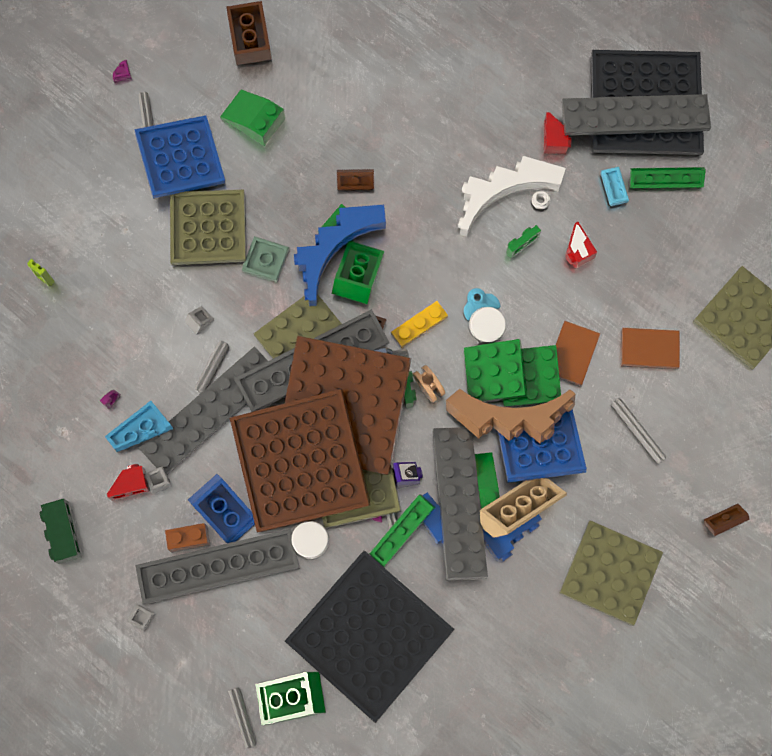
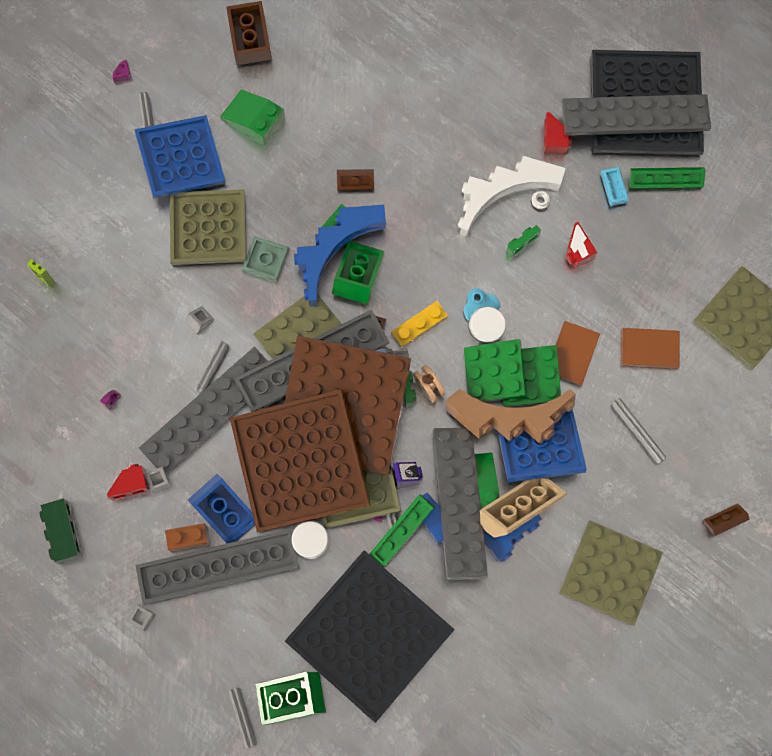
dark azure wing [105,401,174,452] -> none

